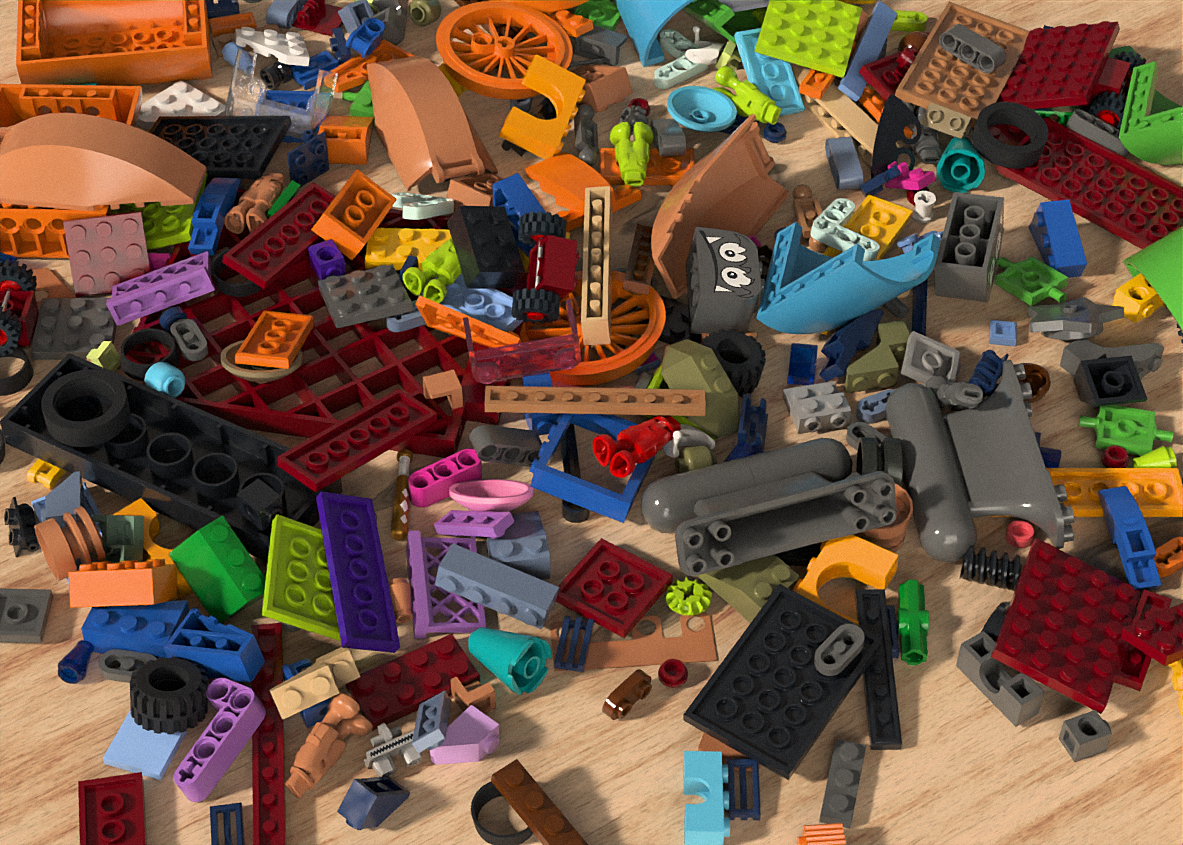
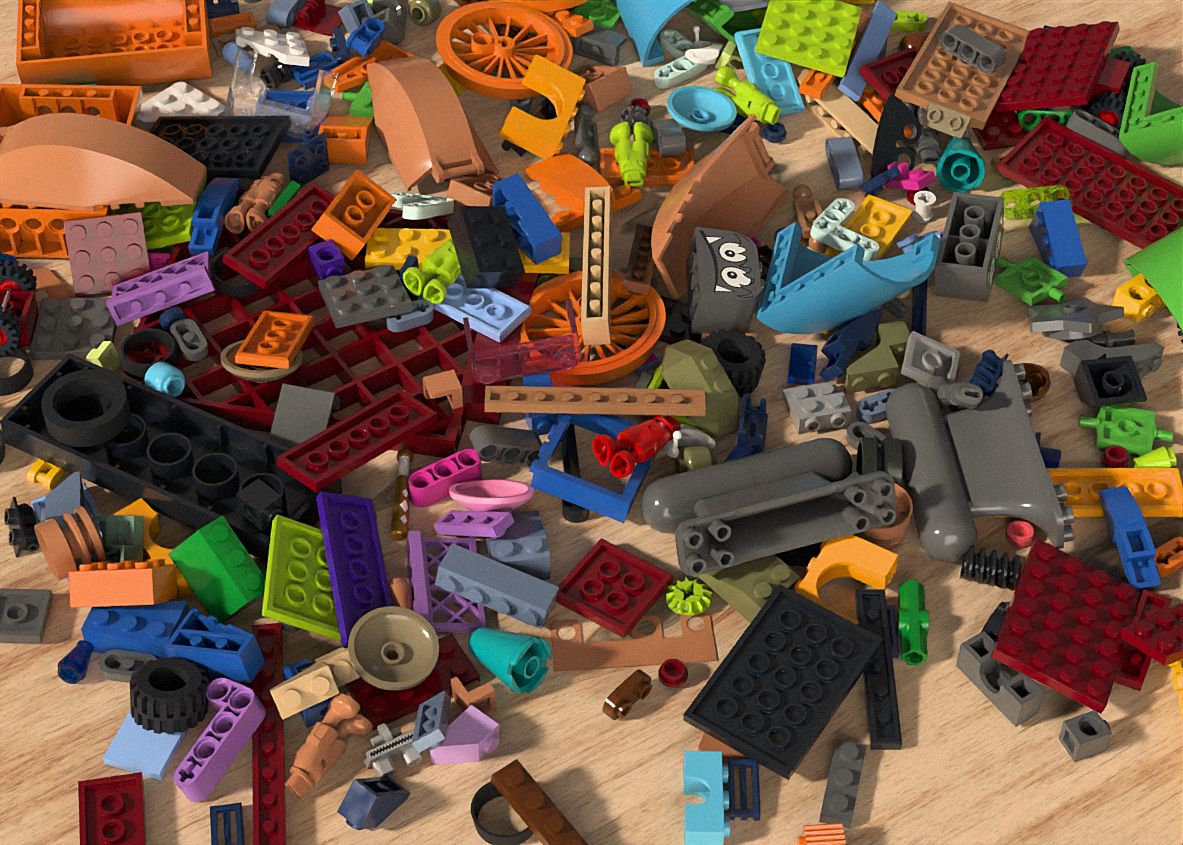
orange wing [415,295,525,358] -> none
brick [511,211,579,324] -> none
dark blue tile [554,616,594,672] -> none
dark grey hinge [567,57,604,70] -> none
dark grey plate [814,624,865,676] -> none
dark red plate [895,47,916,69] -> none
black tyre [972,102,1048,169] -> none
medium blue tile [989,320,1017,346] -> none
none -> dark grey panel [269,384,341,449]
none -> dark tan dish [348,606,439,690]
none -> clear neon green beam [999,185,1073,220]
none -> dark grey pin [1085,329,1135,348]

